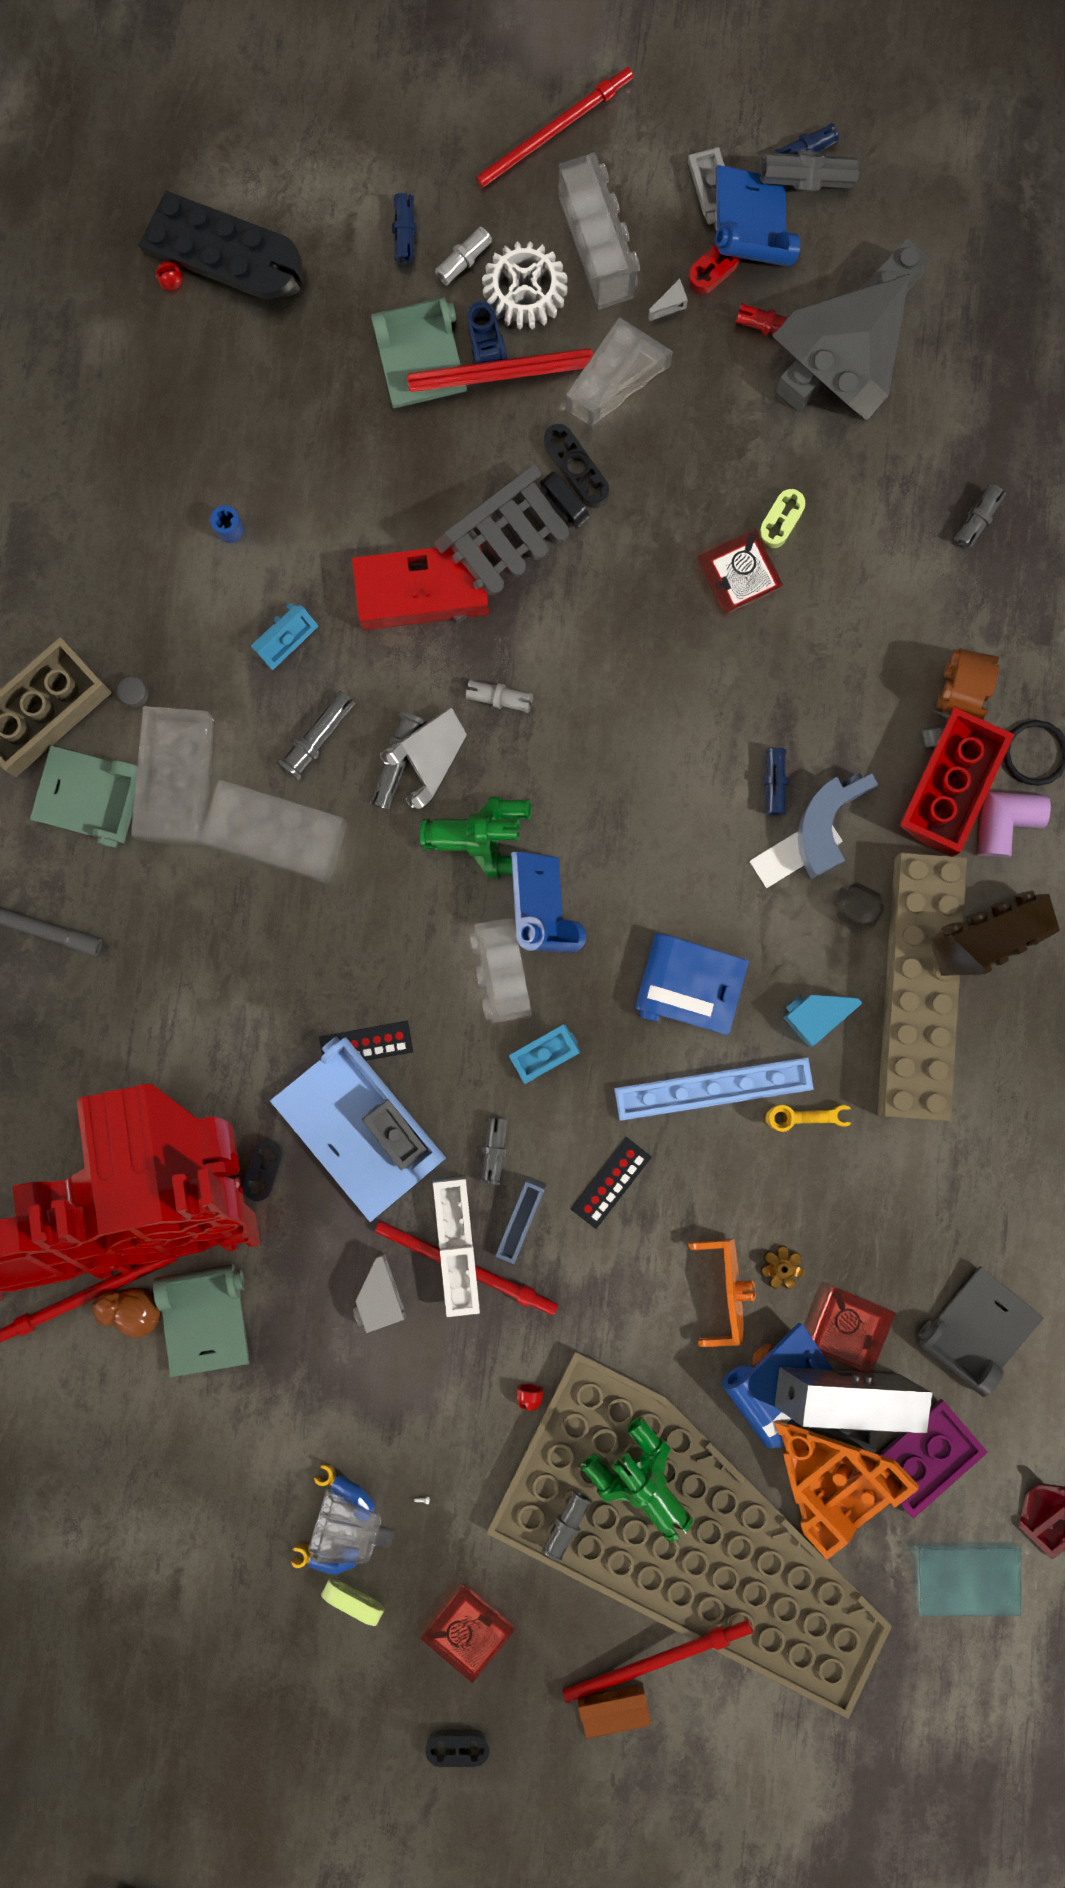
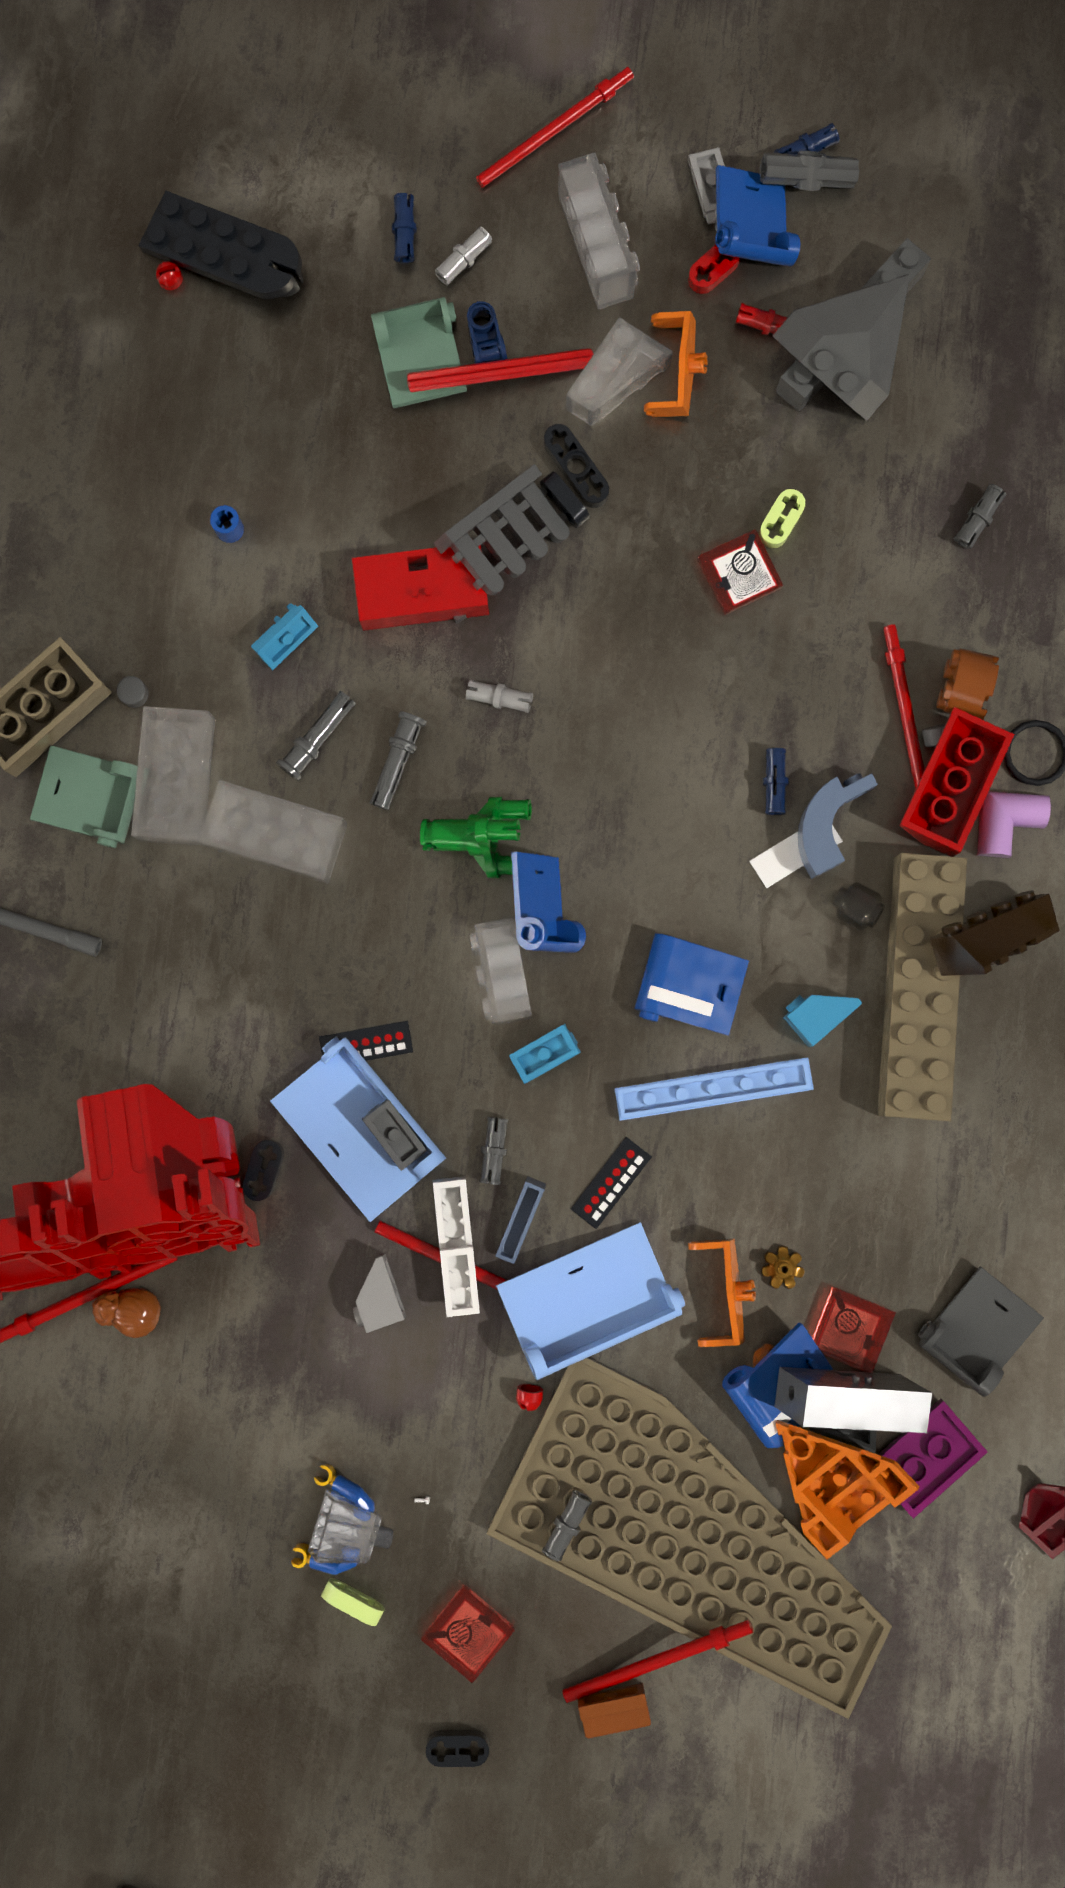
sand green door [153,1264,250,1378] -> none
light grey flag [380,707,467,809] -> none
white gear [482,241,567,330] -> none
green wheel [580,1417,693,1542] -> none
light grey piece [648,278,688,321] -> none
yellow brick [765,1105,851,1132] -> none
clear light blue piece [919,1547,1022,1616] -> none
none -> light blue door [496,1222,685,1380]
none -> orange piece [644,311,708,417]
none -> red bar [883,624,925,790]

